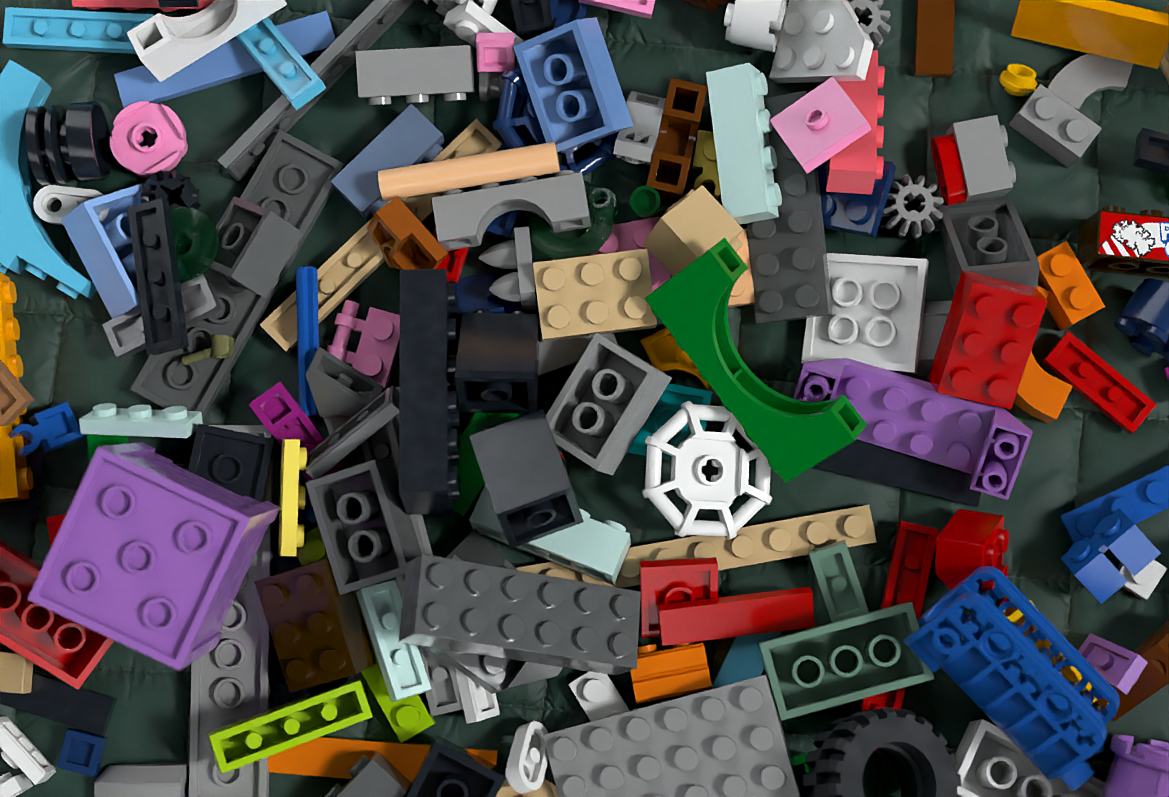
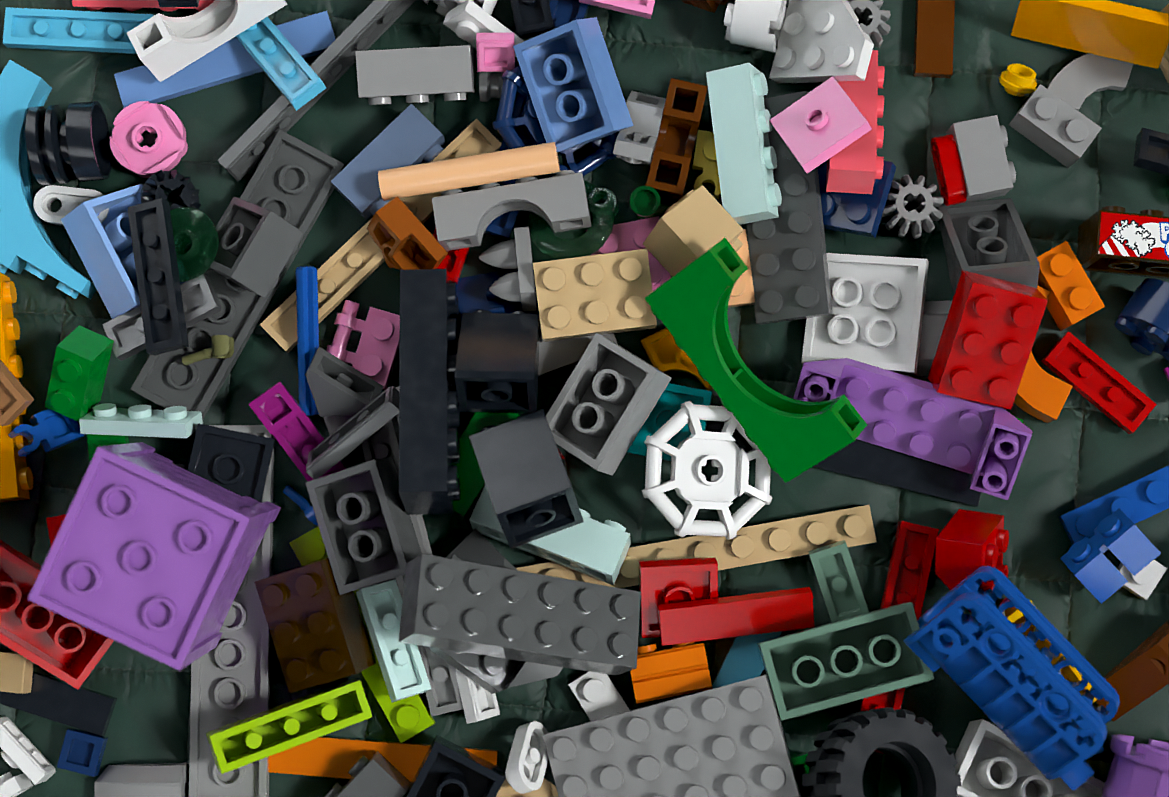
light yellow plate [278,439,307,556] -> none
medium lavender plate [1078,633,1148,695] -> none
none -> green brick [45,325,114,422]

